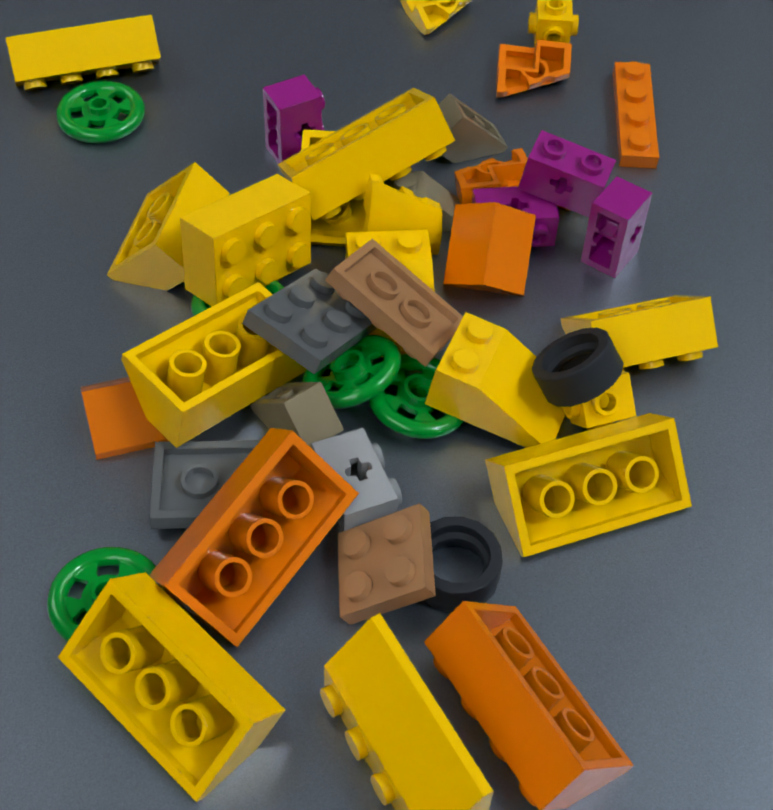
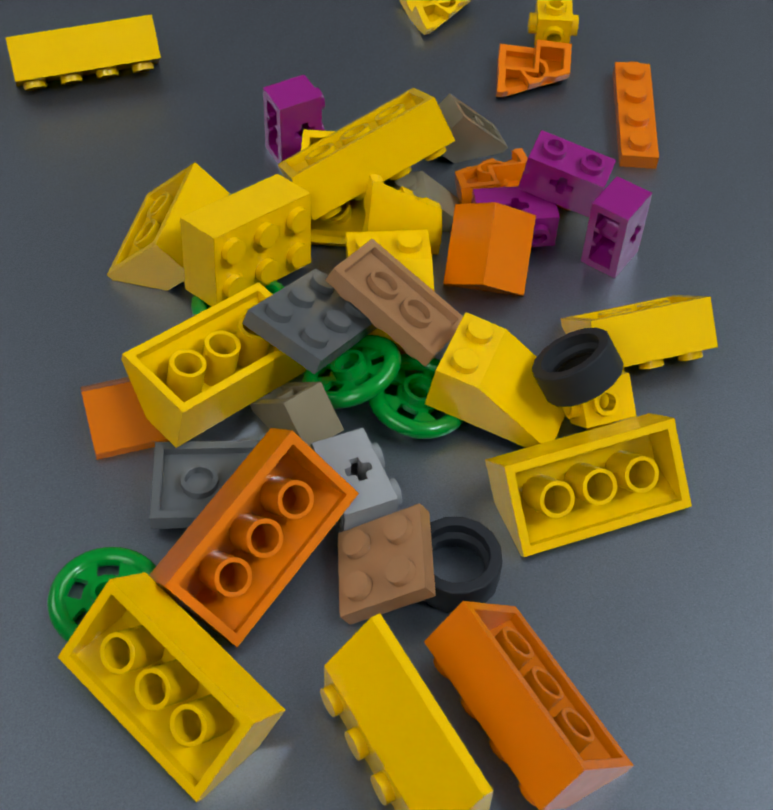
green plate [56,81,145,144] -> none

